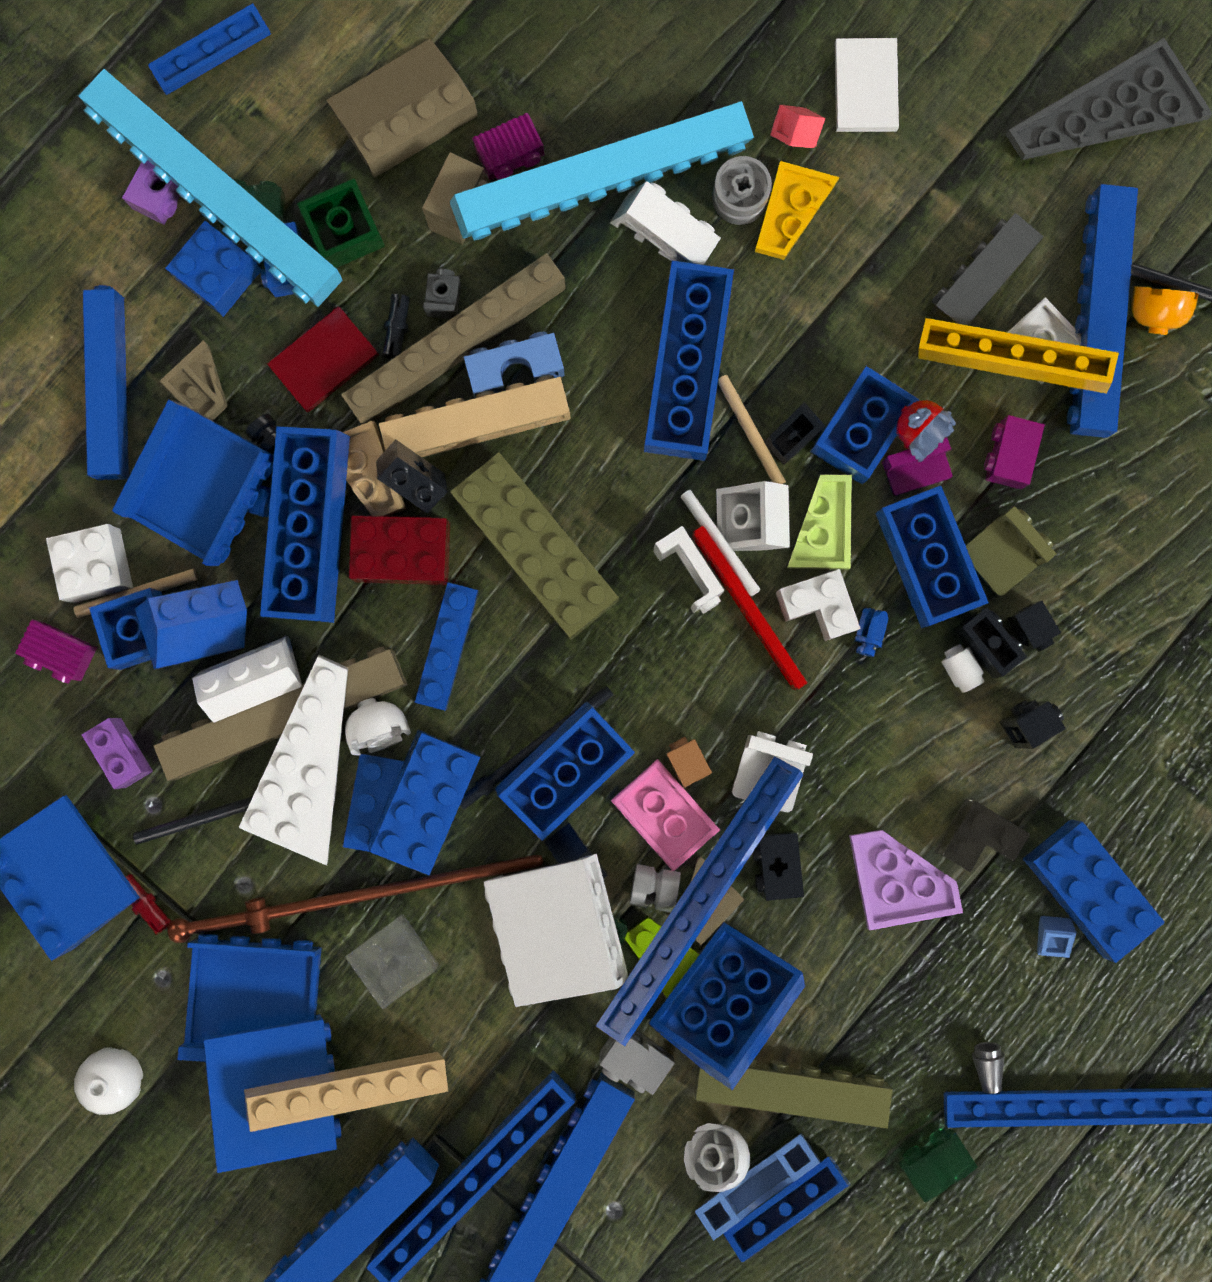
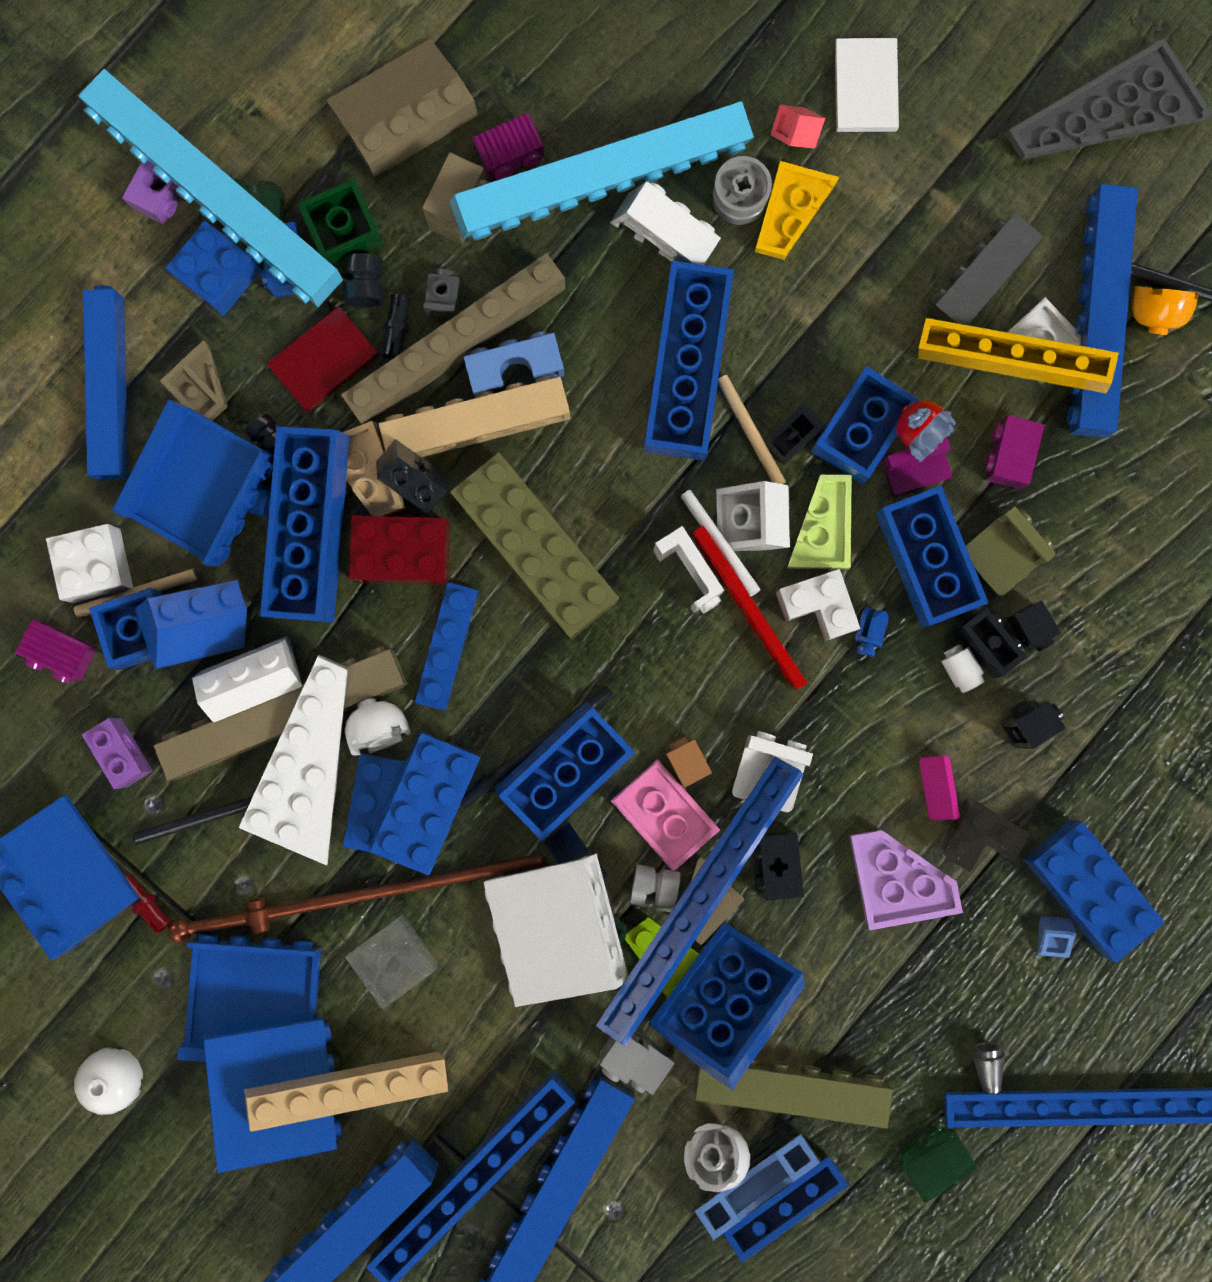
blue plate [148,3,271,95] -> none
none -> black wheel [343,253,384,308]
none -> dark pink slope [919,755,960,820]

